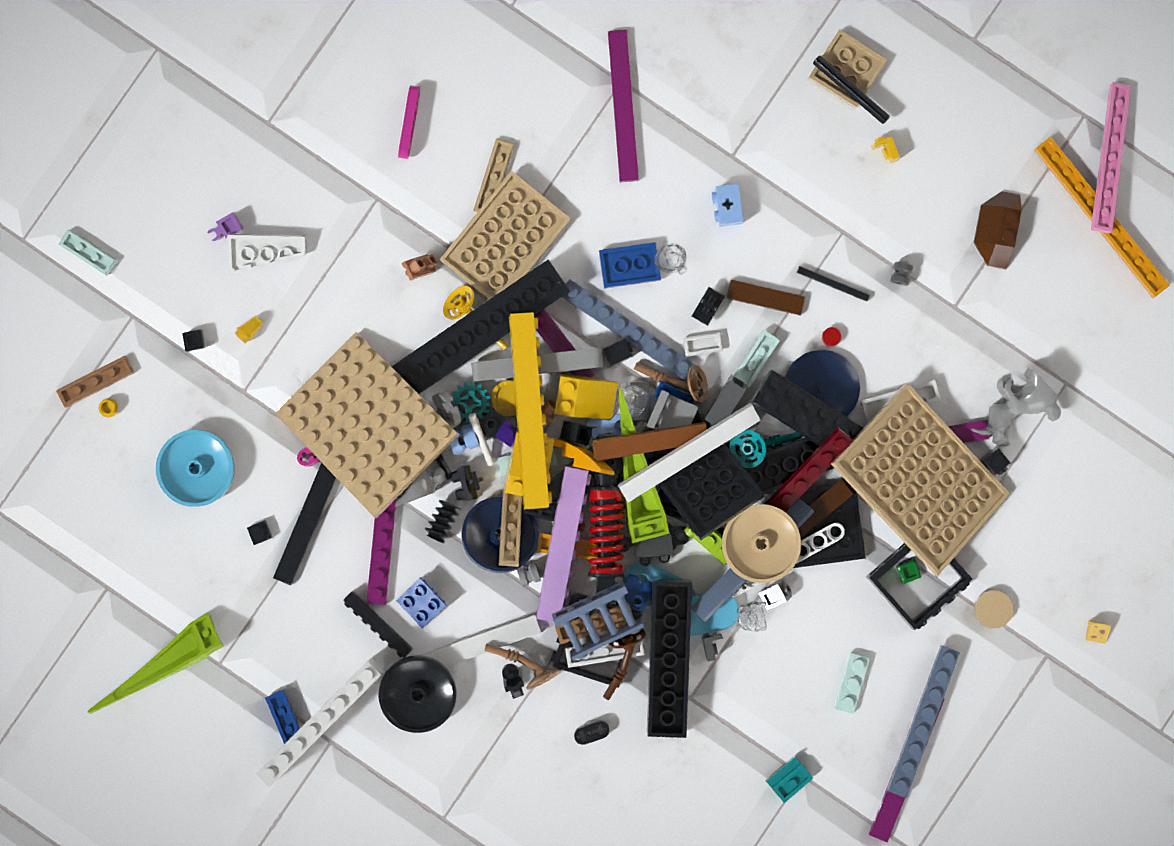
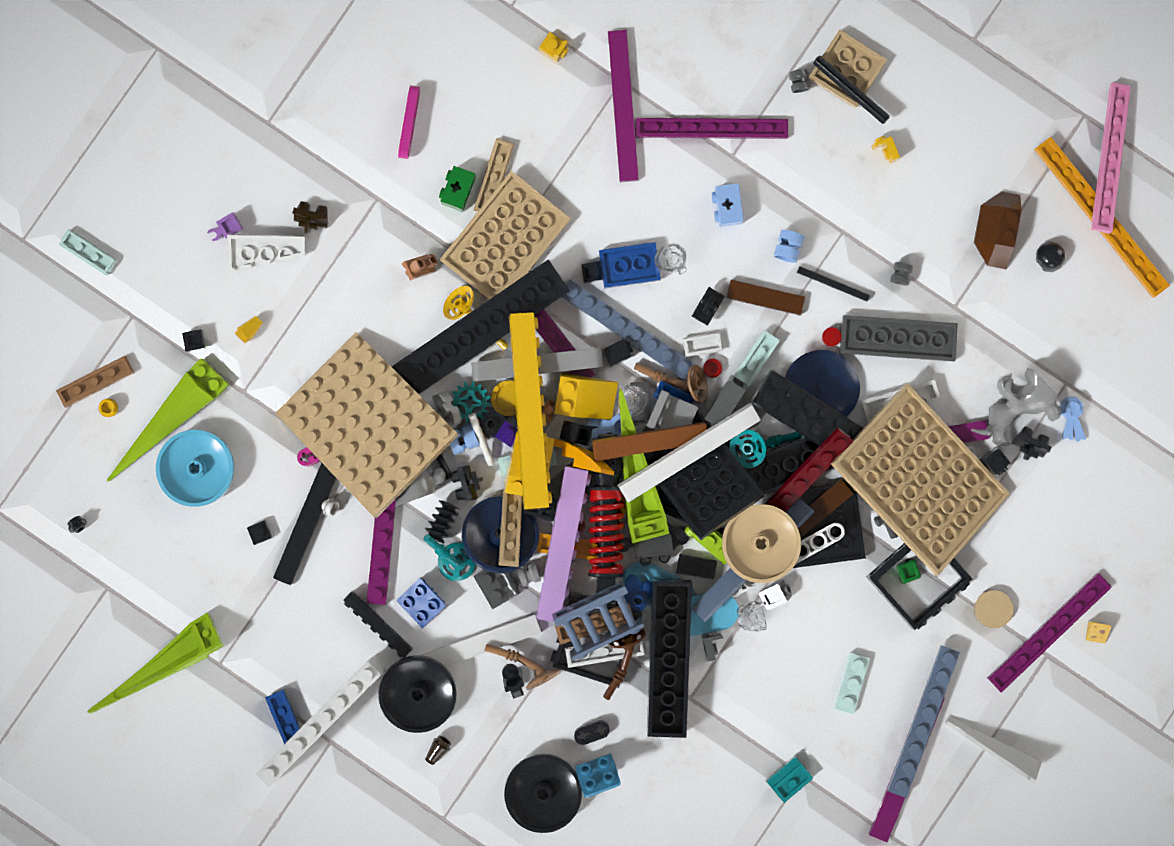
none -> black plate [67,516,87,533]
none -> lime plate [107,358,230,482]
none -> dark brown hips [292,201,329,234]
none -> white plate [322,498,339,516]
none -> teal dish [423,534,476,581]
none -> dark brown cone [425,735,451,765]
none -> green brick [439,166,476,212]
none -> dark grey plate [473,570,521,610]
none -> black dish [504,754,582,833]
none -> yellow bracket [539,32,569,62]
none -> dark azure bracket [575,753,621,798]
none -> black plate [581,261,603,283]
none -> magenta tile [636,118,788,139]
none -> black plate [676,554,717,580]
none -> red tile [703,358,722,378]
none -> light blue wheel [773,229,805,263]
none -> dark grey wheel [789,69,811,93]
none -> dark grey plate [840,315,958,362]
none -> dark grey arm [874,516,898,539]
none -> white wedge [945,717,1042,784]
none -> magenta tile [987,573,1112,693]
none -> black hips [1011,426,1052,461]
none -> black hair [1036,241,1065,272]
none -> light blue piece [1059,396,1086,442]

